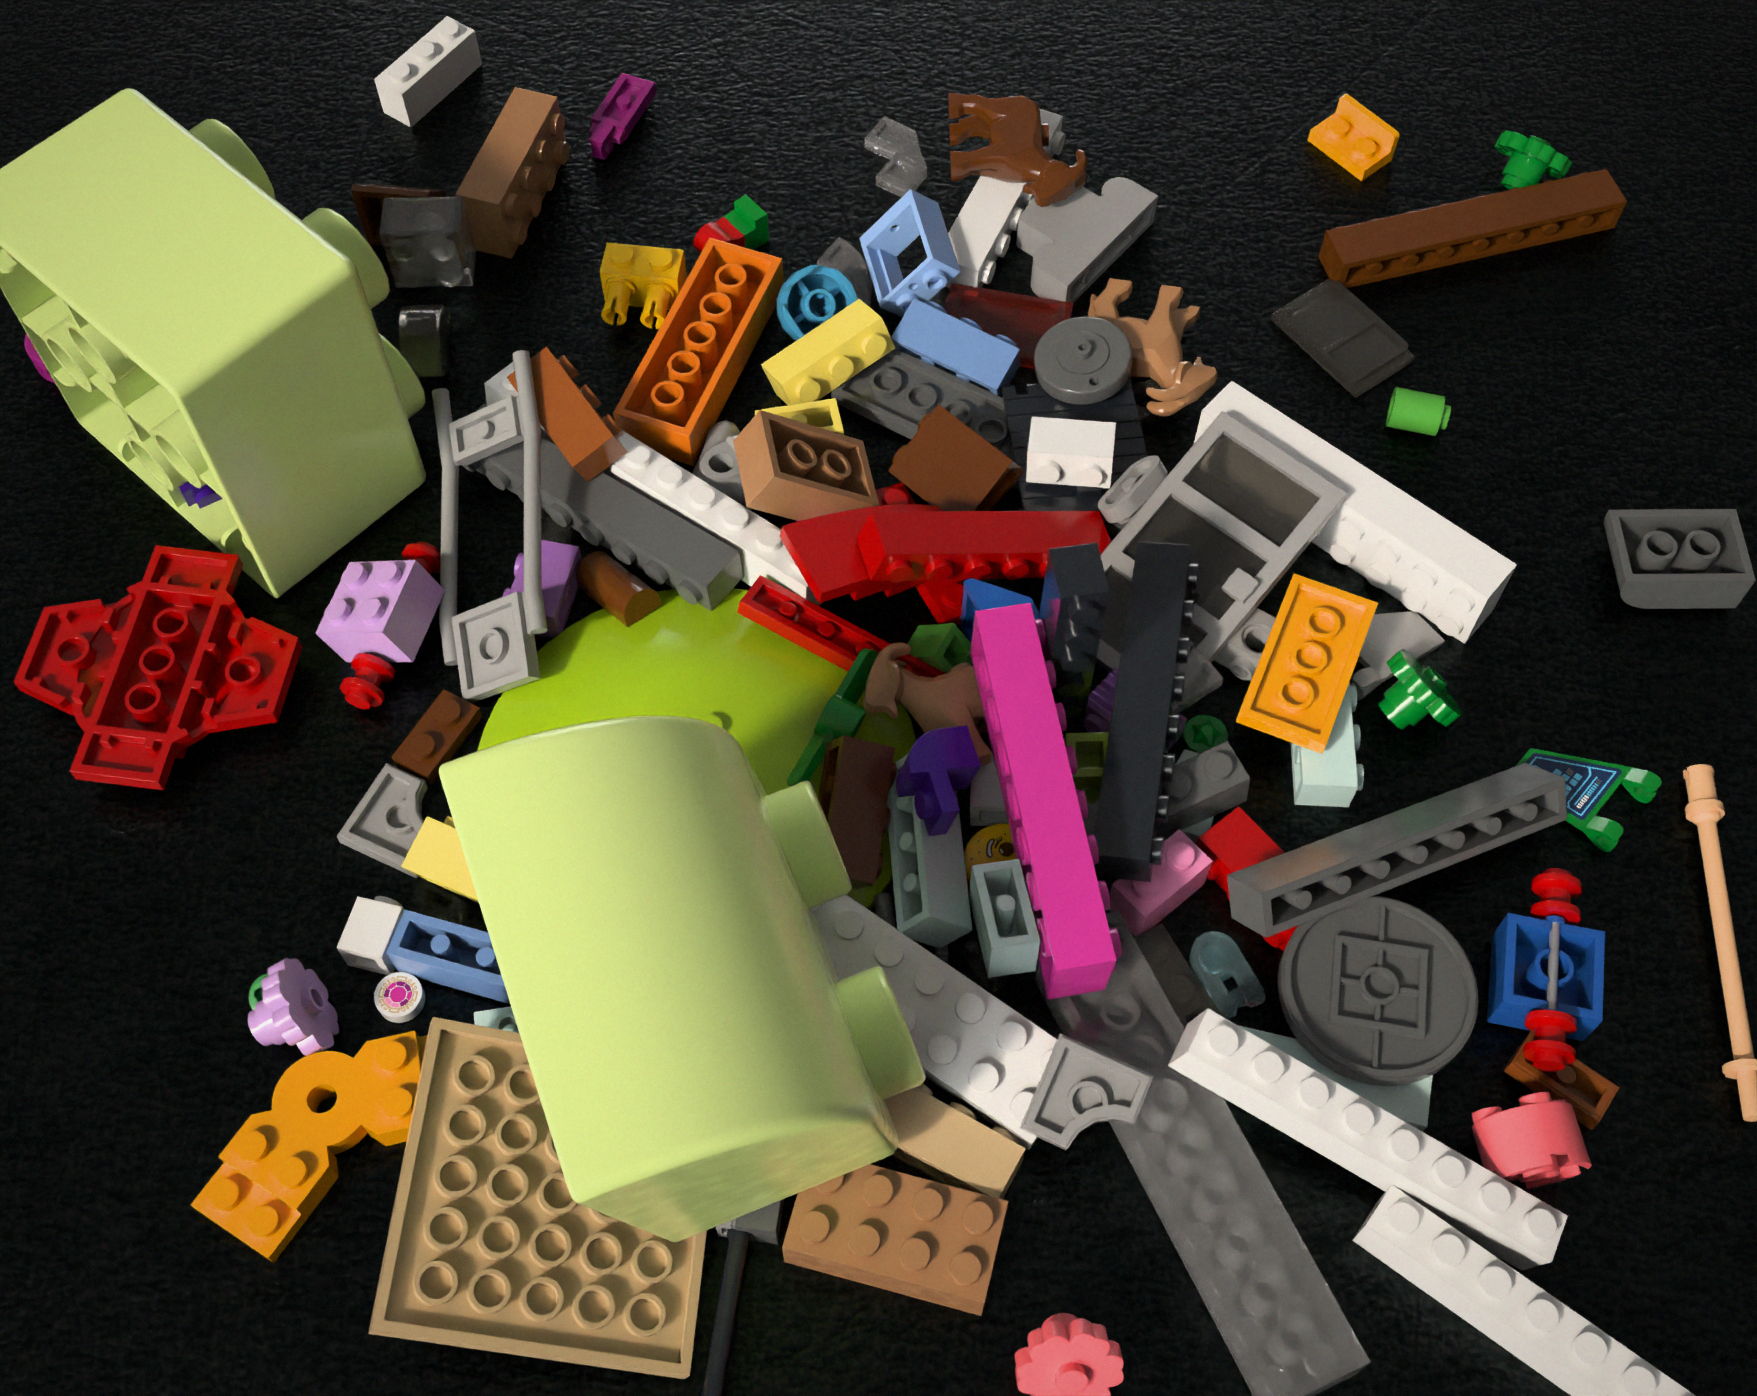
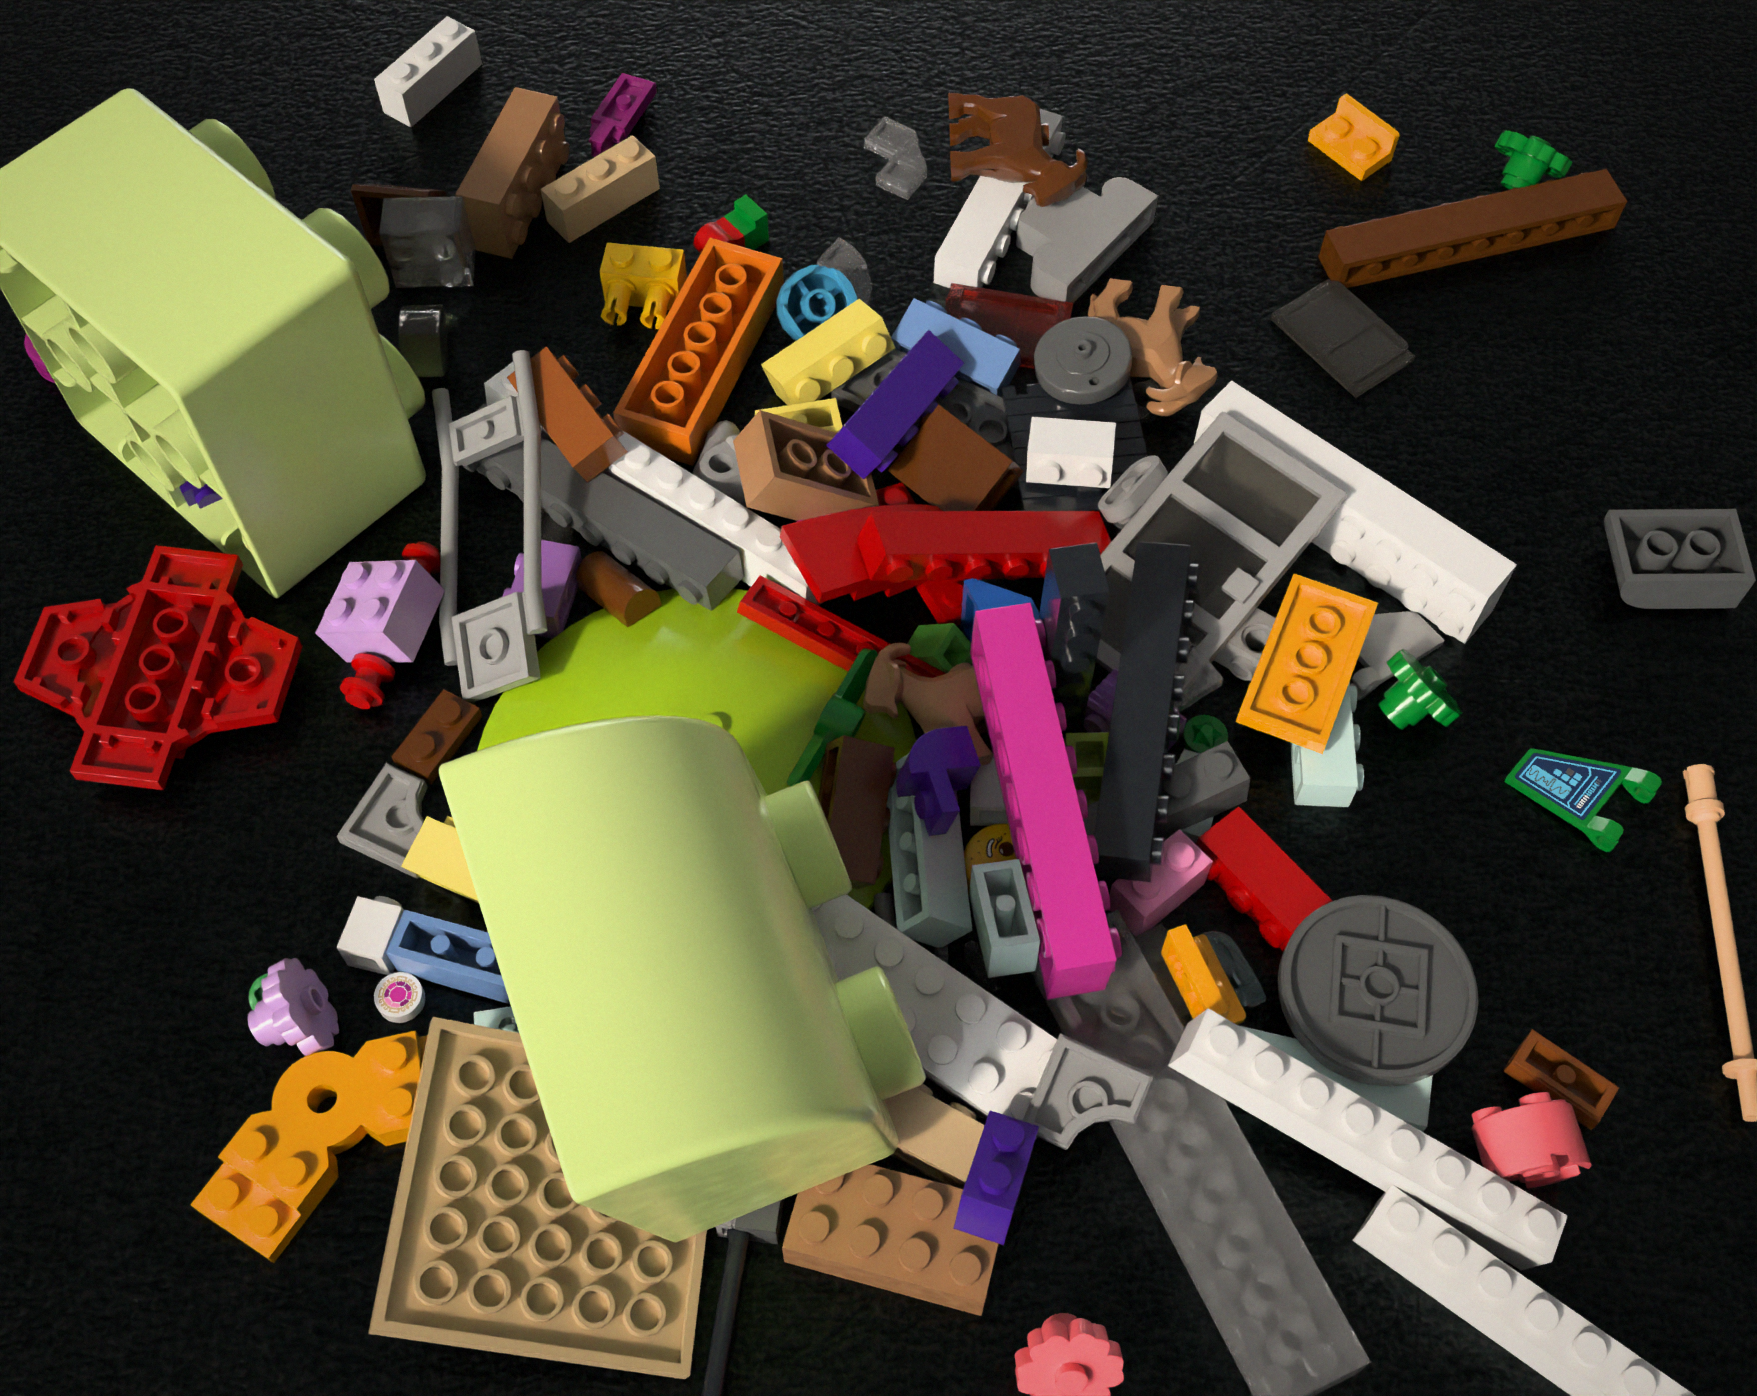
light blue window [859,189,961,317] -> none
dark grey brick [1227,763,1567,938] -> none
bright green brick [1386,387,1451,436] -> none
blue brick [1487,868,1605,1072] -> none
none -> tan brick [540,135,660,243]
none -> dark purple brick [826,329,964,480]
none -> dark purple brick [953,1110,1039,1245]
none -> light orange bracket [1161,924,1246,1025]

